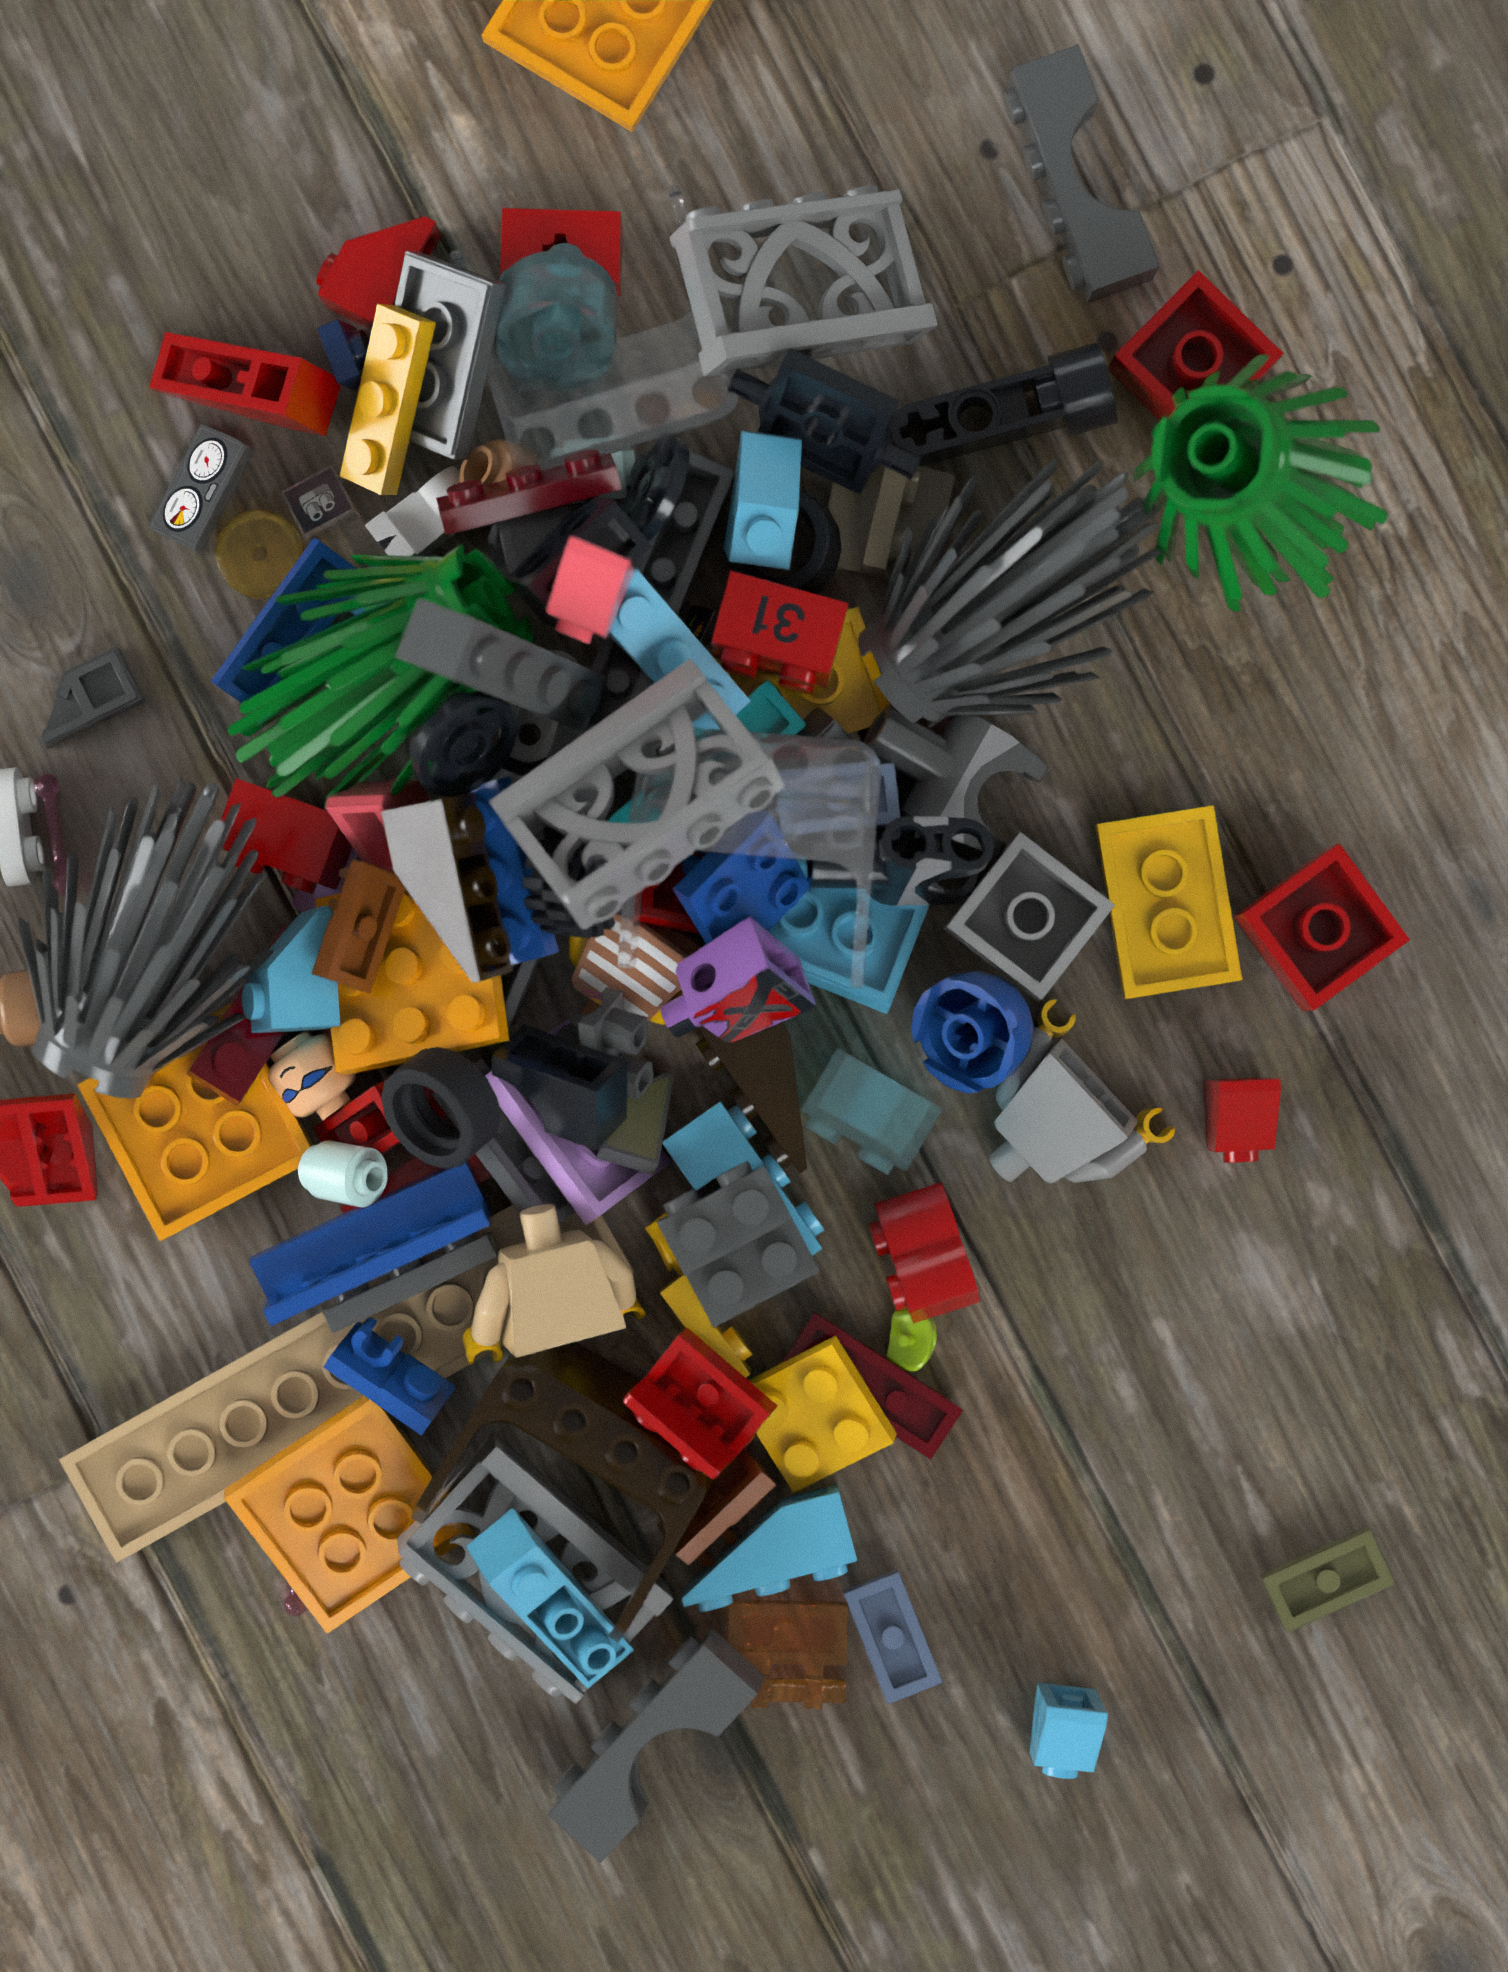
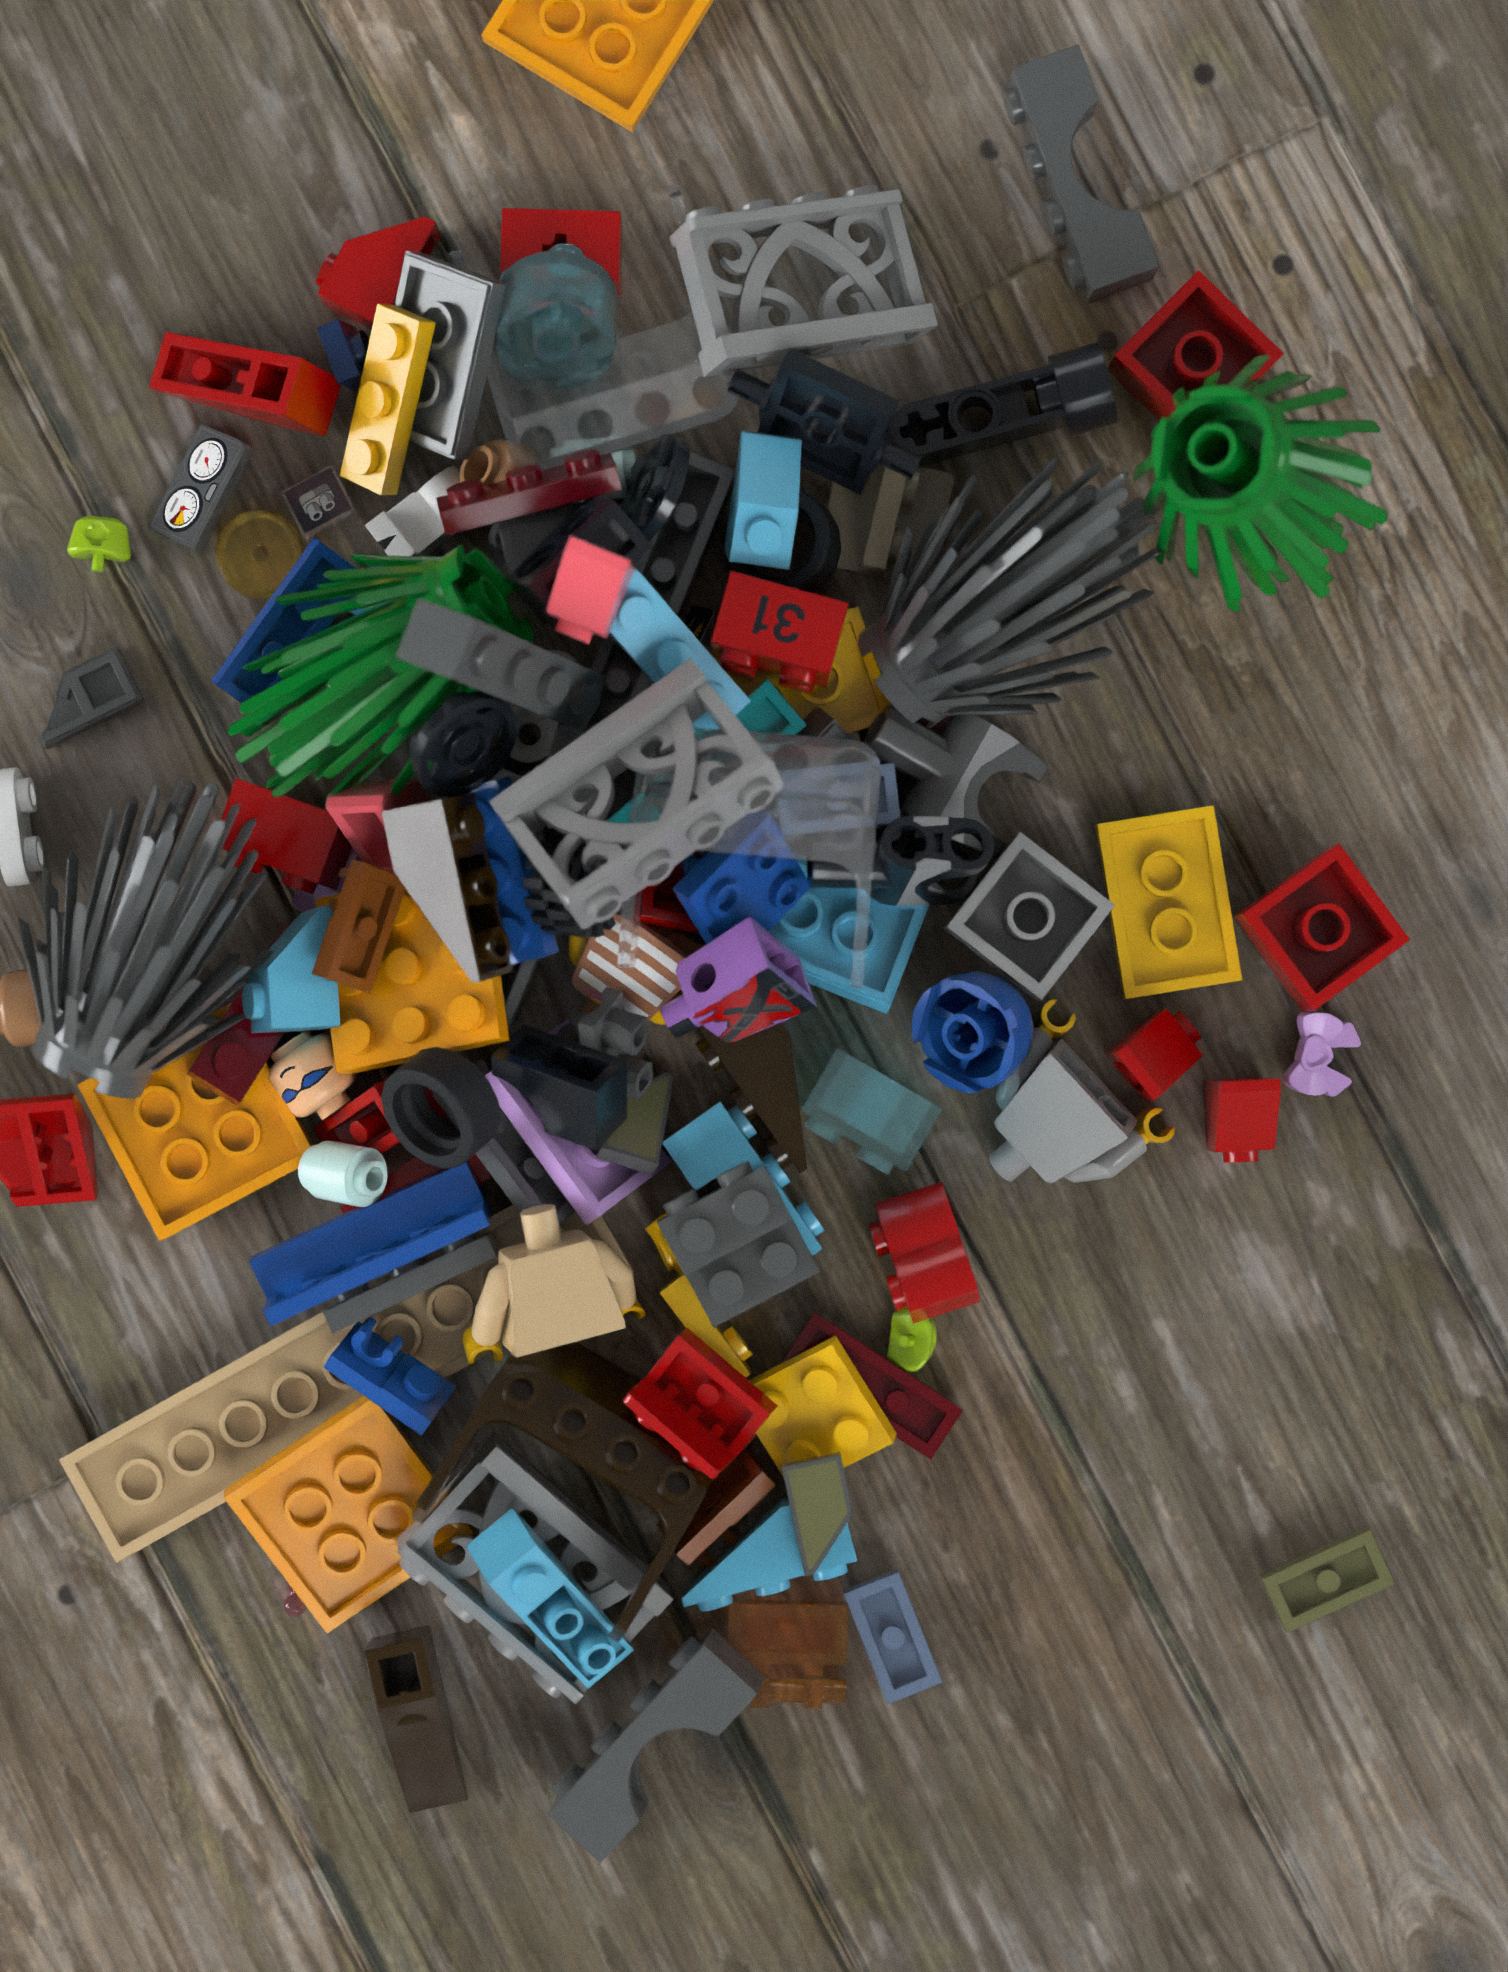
clear pink hinge [34,774,67,896] -> none
medium azure slope [1029,1682,1108,1779] -> none
none -> lime piece [67,516,131,572]
none -> dark brown slope [364,1625,468,1813]
none -> olive tile [782,1452,853,1576]
none -> red slope [1104,1008,1203,1101]
none -> lavender piece [1282,1011,1361,1097]

